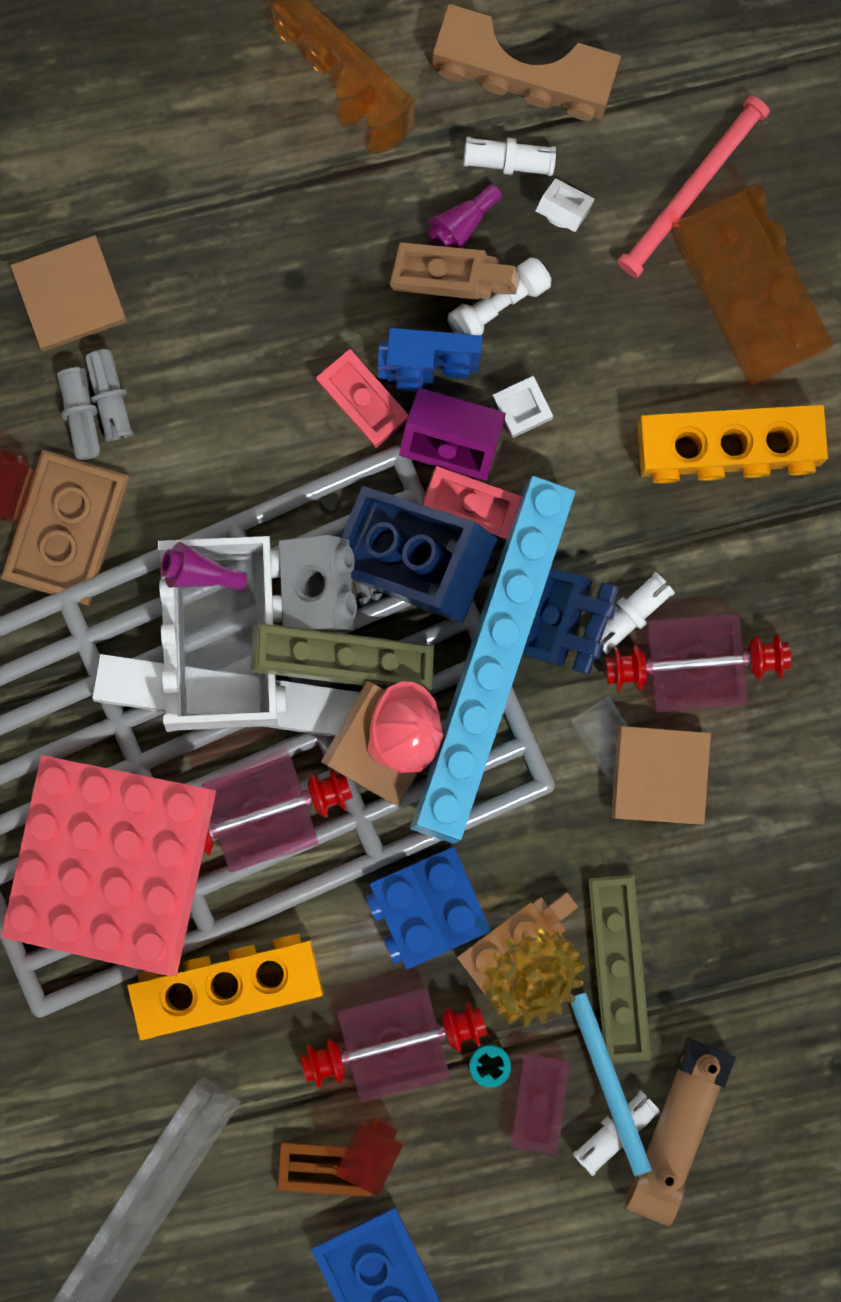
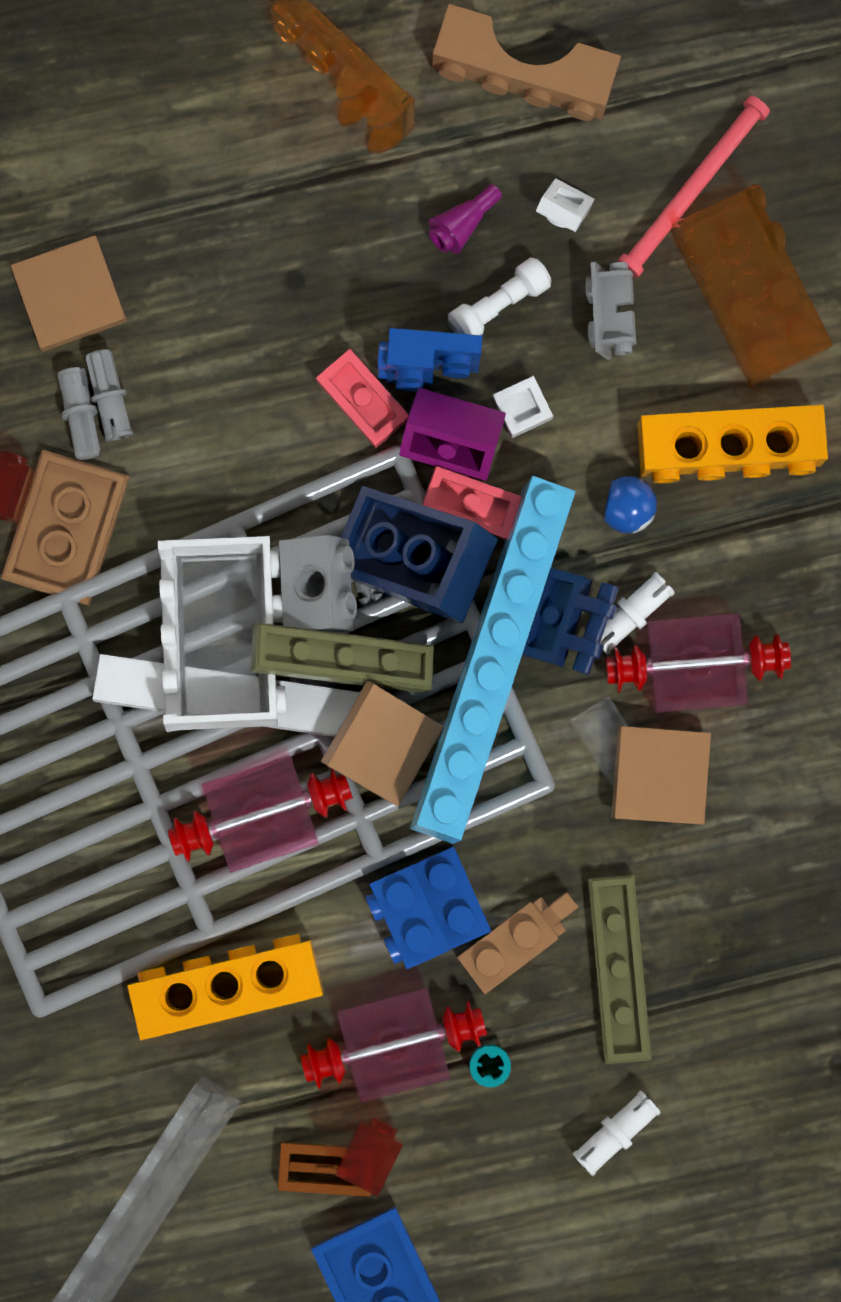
coral plate [1,755,216,976] -> none
magenta cone [160,542,247,590] -> none
coral piece [367,681,444,773] -> none
medium nougat hinge [390,242,520,300] -> none
white pin [463,137,556,176] -> none
clear yellow gear [484,928,585,1027] -> none
clear pink plate [510,1053,570,1155] -> none
medium azure bar [569,993,652,1177] -> none
medium nougat piece [624,1037,736,1227] -> none
none -> light grey hinge [586,262,637,360]
none -> blue piece [604,476,657,533]

